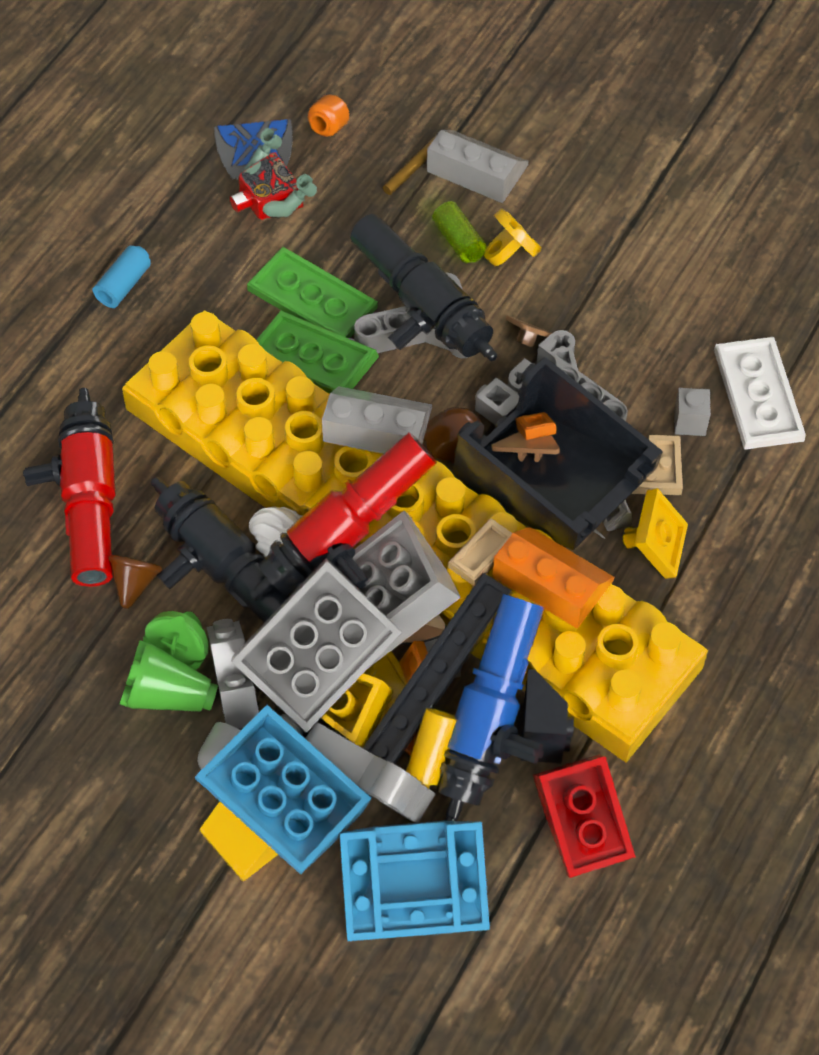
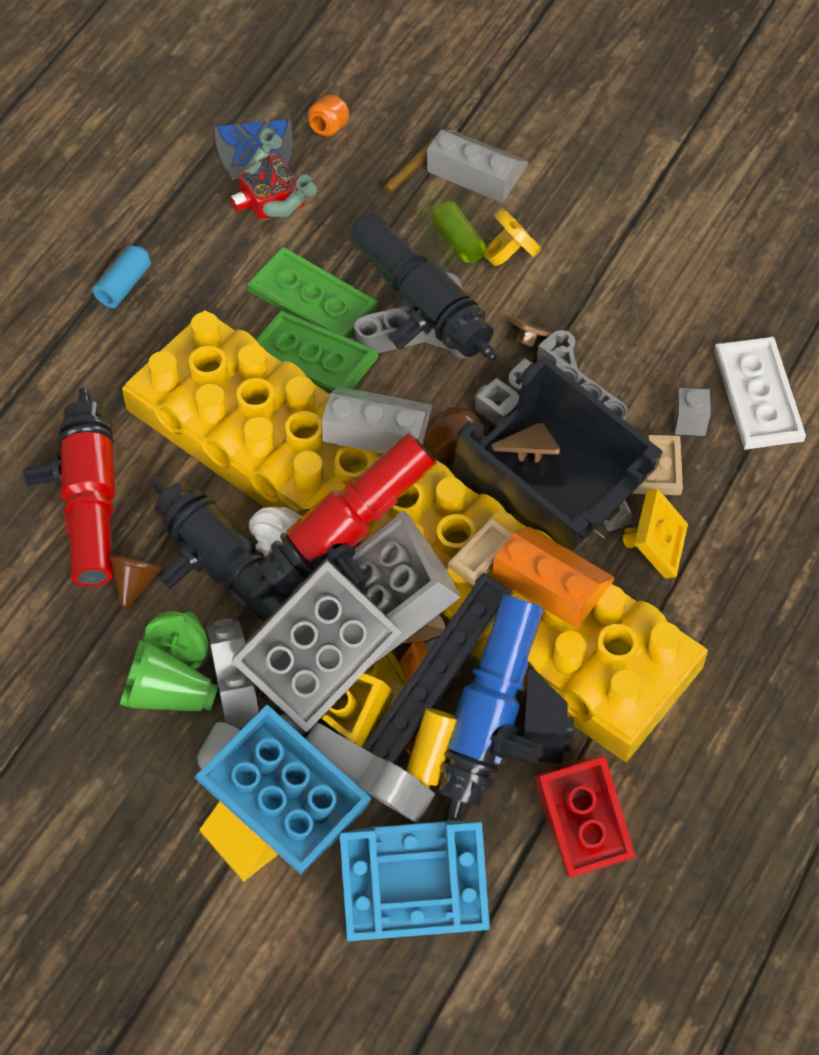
orange tile [516,412,556,440] -> none

